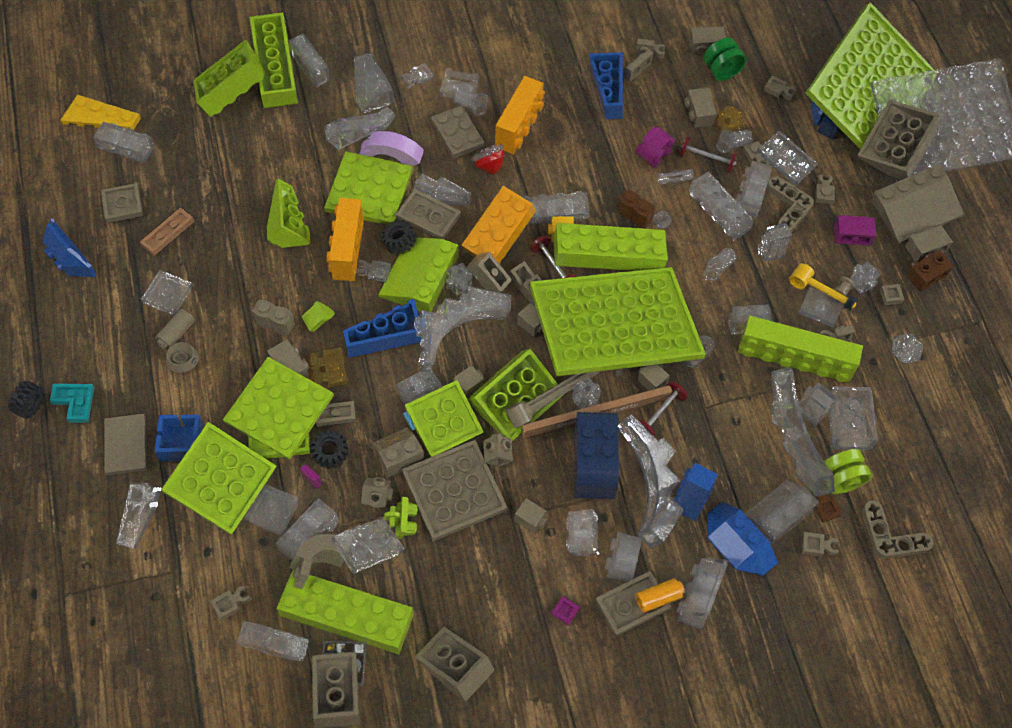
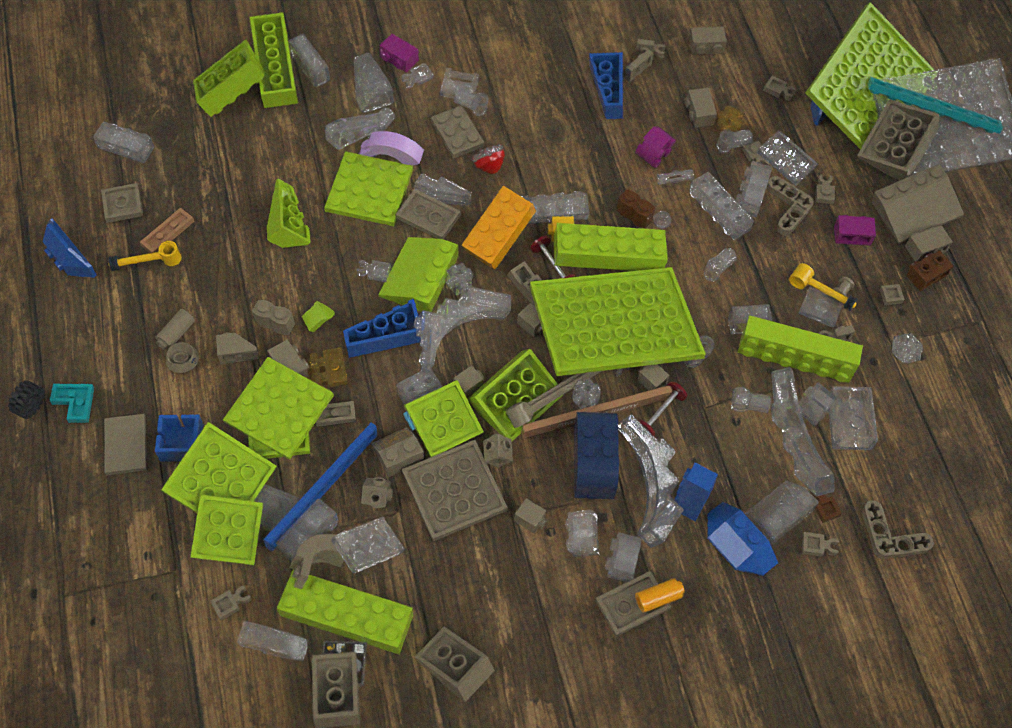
yellow wing [61,95,141,131] -> none
clear slope [116,483,161,549] -> none
clear plate [141,270,193,315] -> none
magenta tile [300,464,322,489] -> none
black tyre [311,430,348,469] -> none
light orange brick [327,198,364,281] -> none
black tyre [381,220,417,255] -> none
lime hips [384,497,418,539] -> none
dark tan brick [467,252,512,294] -> none
light orange brick [495,76,545,155] -> none
magenta tile [551,596,580,626] -> none
clear slope [676,558,729,630] -> none
axle [680,137,737,173] -> none
green wheel [703,37,747,81] -> none
clear brick [758,223,792,262] -> none
dark blue brick [818,115,840,139] -> none
lime wheel [820,449,872,494] -> none
clear brick [850,261,880,294] -> none
none -> yellow piece [108,241,182,271]
none -> lime plate [190,495,263,565]
none -> dark tan slope [216,332,259,364]
none -> blue tile [264,423,377,551]
none -> magenta brick [379,34,419,73]
none -> clear piece [731,387,771,413]
none -> teal plate [868,77,1003,134]

